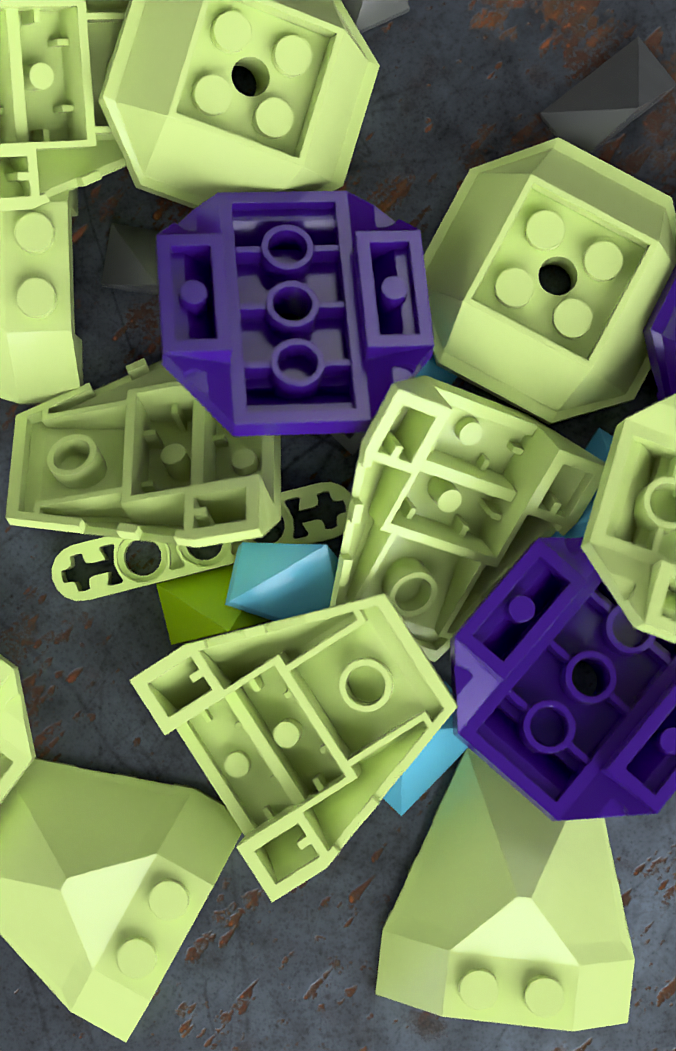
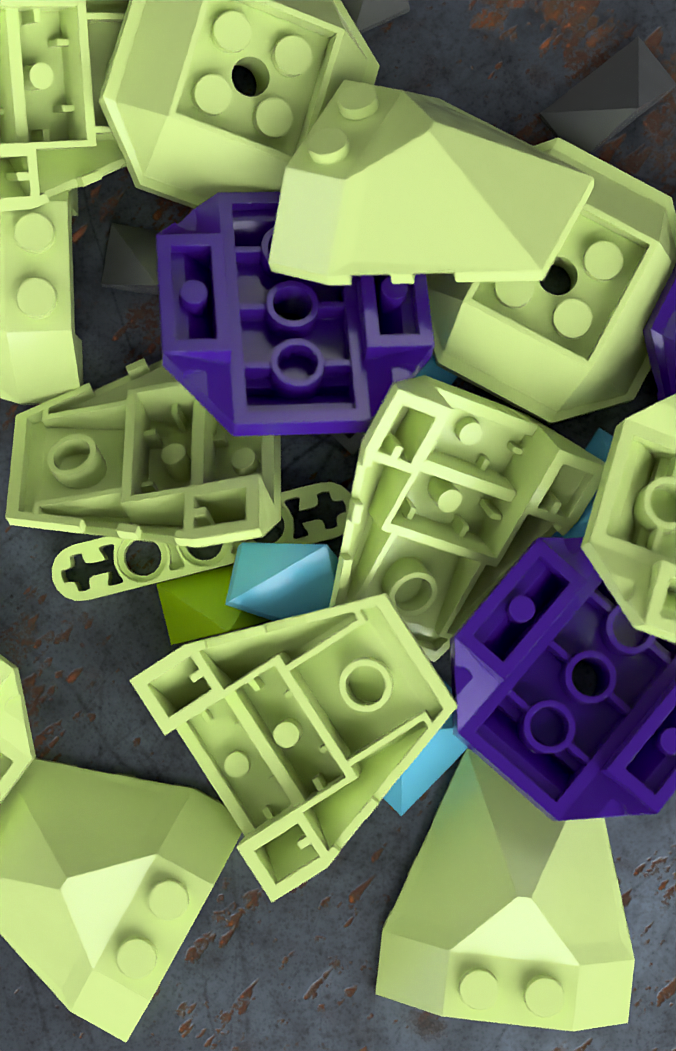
none -> yellowish green wedge [268,80,594,285]

